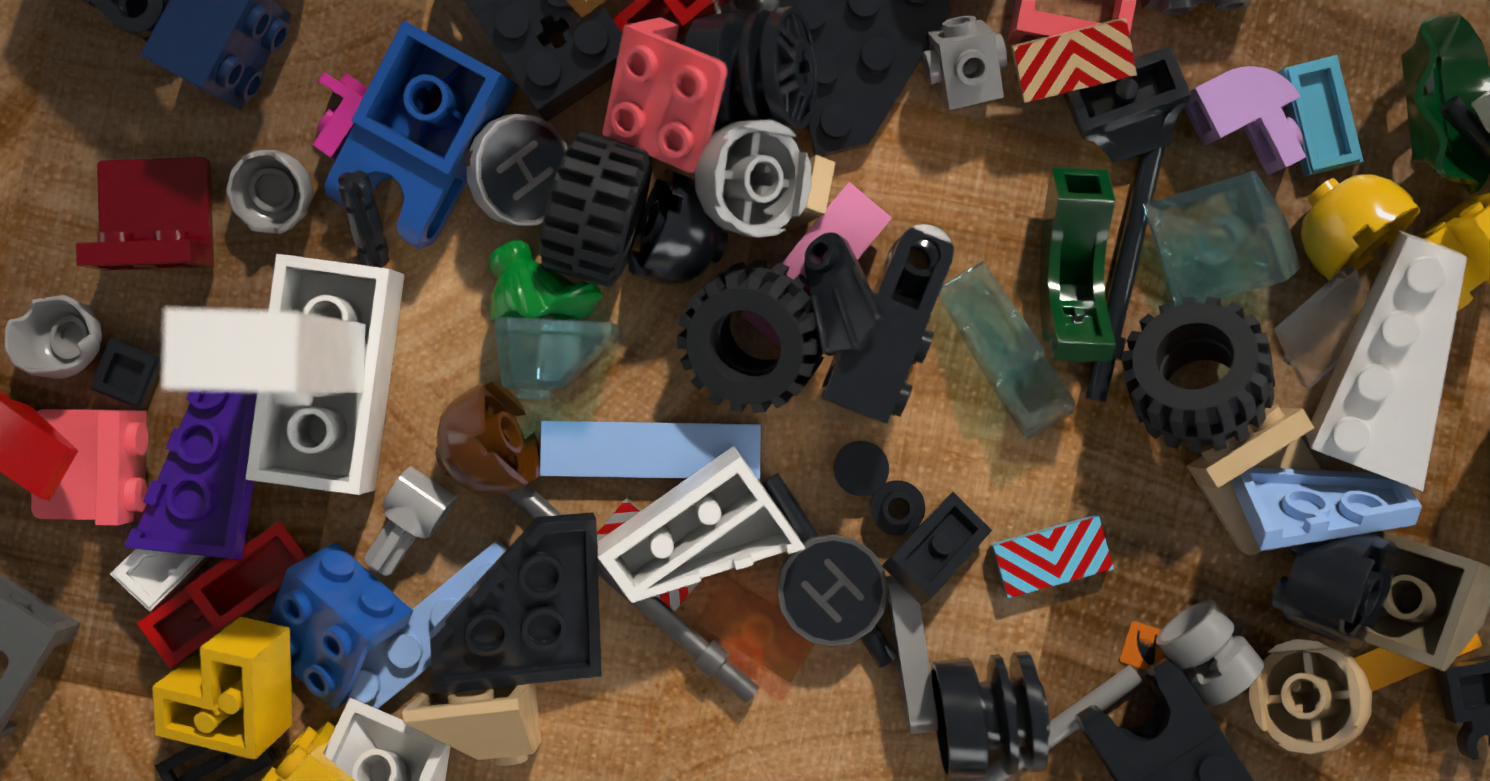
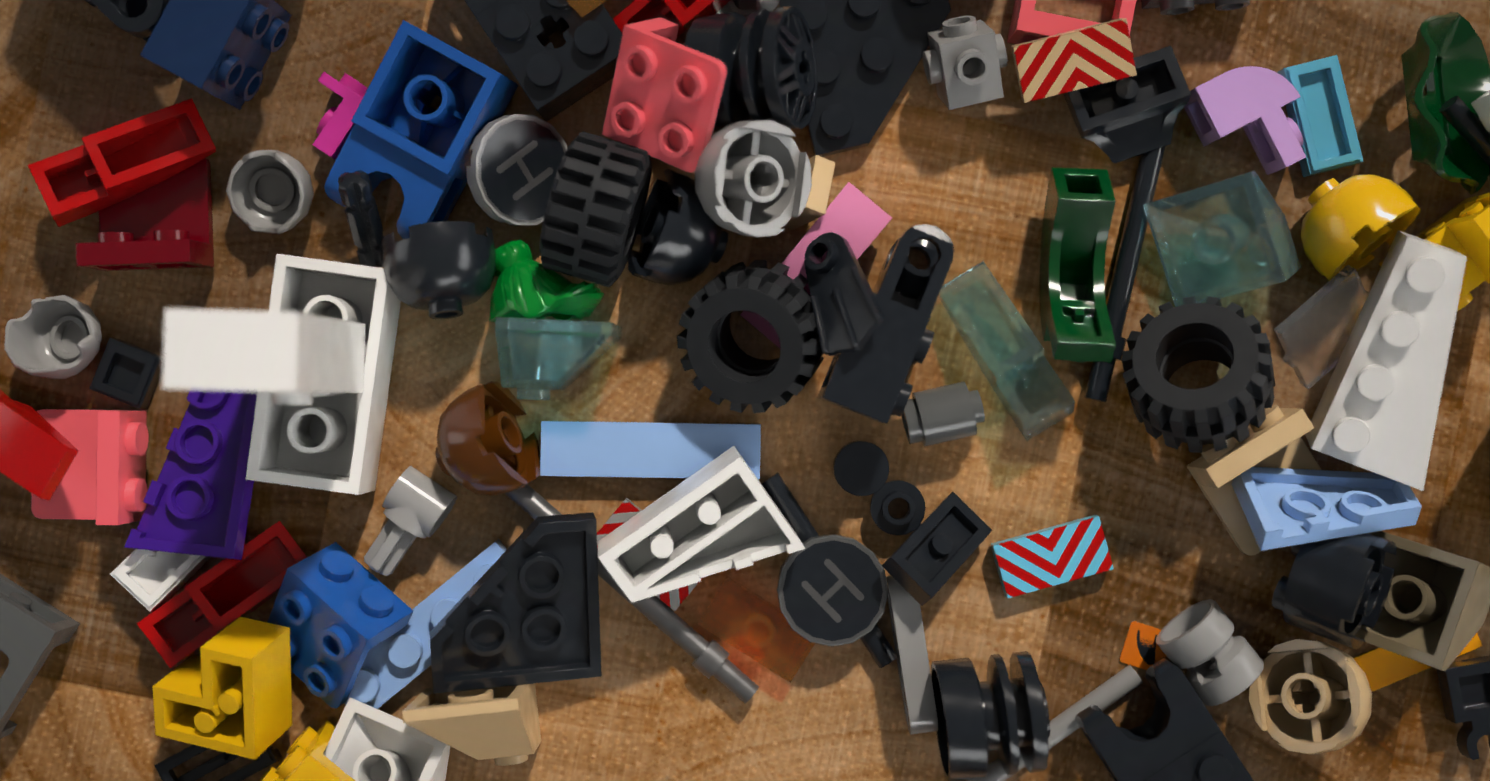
none -> red slope [27,98,217,227]
none -> black cylinder [380,221,496,319]
none -> dark grey brick [902,381,985,447]

